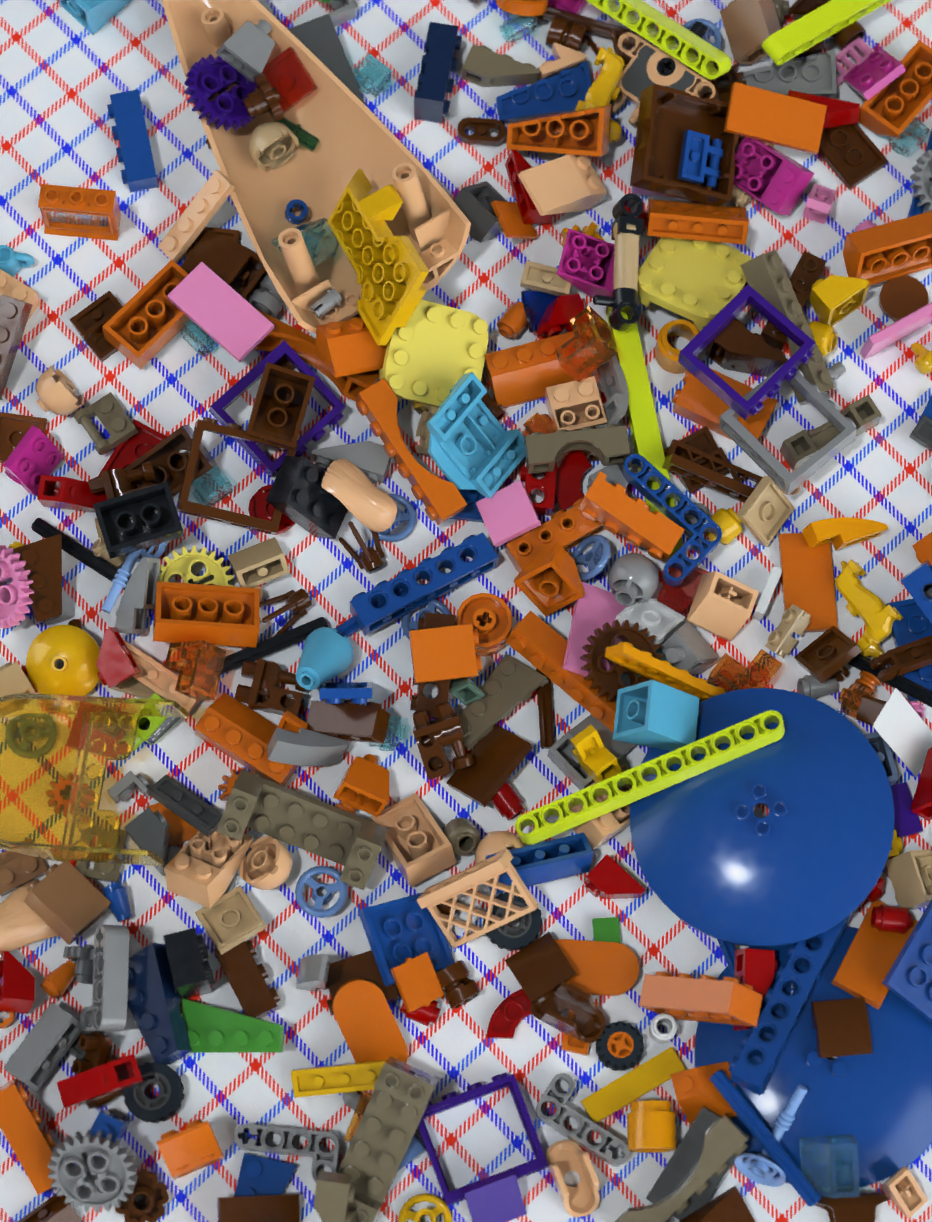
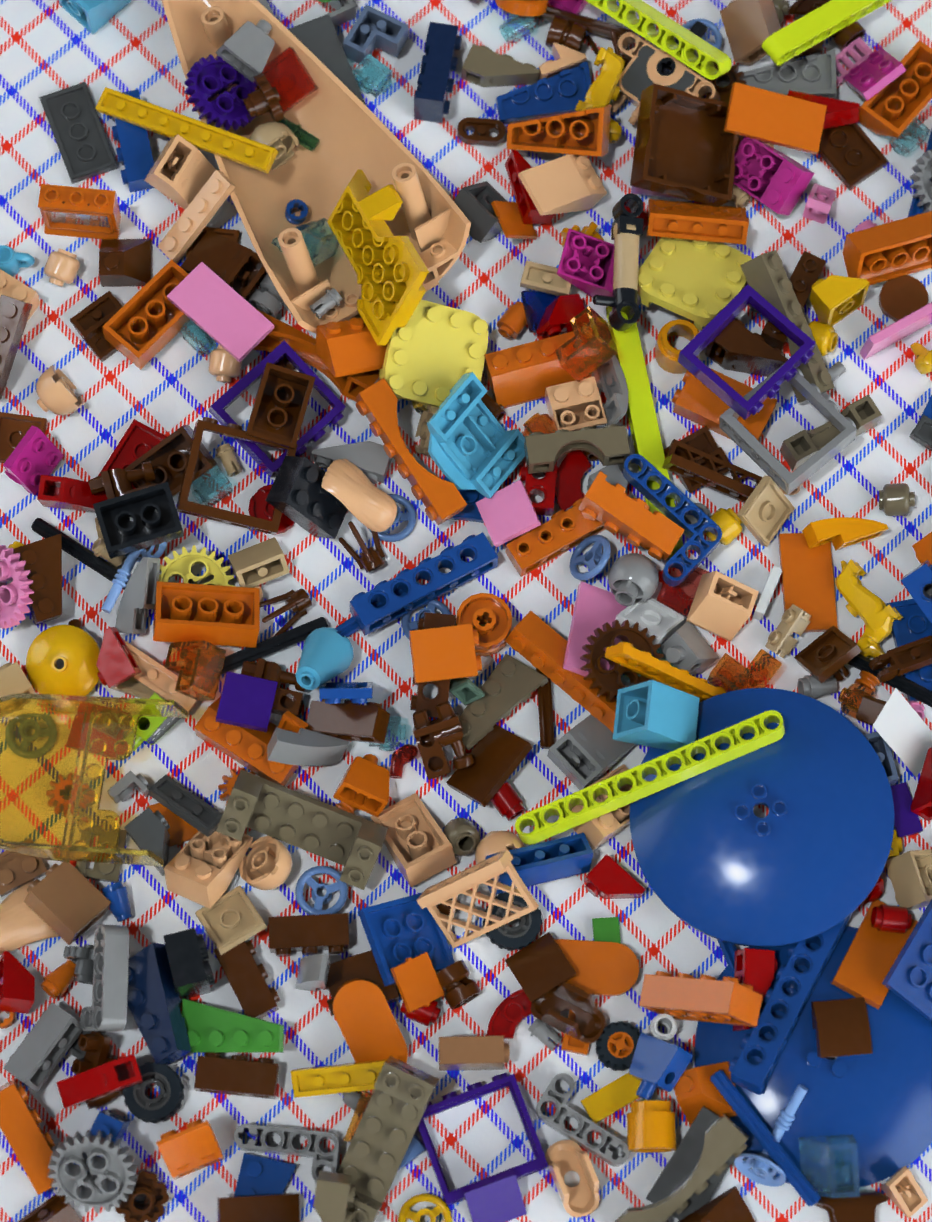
dark tan plate [74,392,138,455] -> none
orange slope [513,543,585,617] -> none
yellow brick [570,725,622,783] -> none
blue plate [677,130,724,189] -> none
none -> dark grey tile [39,82,118,184]
none -> light nougat head [44,248,80,287]
none -> yellow tile [95,87,278,174]
none -> reddish brown slope [99,239,152,287]
none -> light nougat slope [144,134,216,209]
none -> reddish brown brick [194,1052,279,1099]
none -> light nougat head [208,345,242,382]
none -> tan pin [216,443,243,477]
none -> dark purple tile [216,671,278,732]
none -> reddish brown brick [268,913,350,957]
none -> sand blue brick [343,5,409,67]
none -> clear red arm [389,744,418,779]
none -> medium nougat brick [438,1036,510,1071]
none -> light grey pin [528,1018,562,1051]
none -> blue torso [629,1032,693,1100]
none -> dark tan head [879,483,915,516]

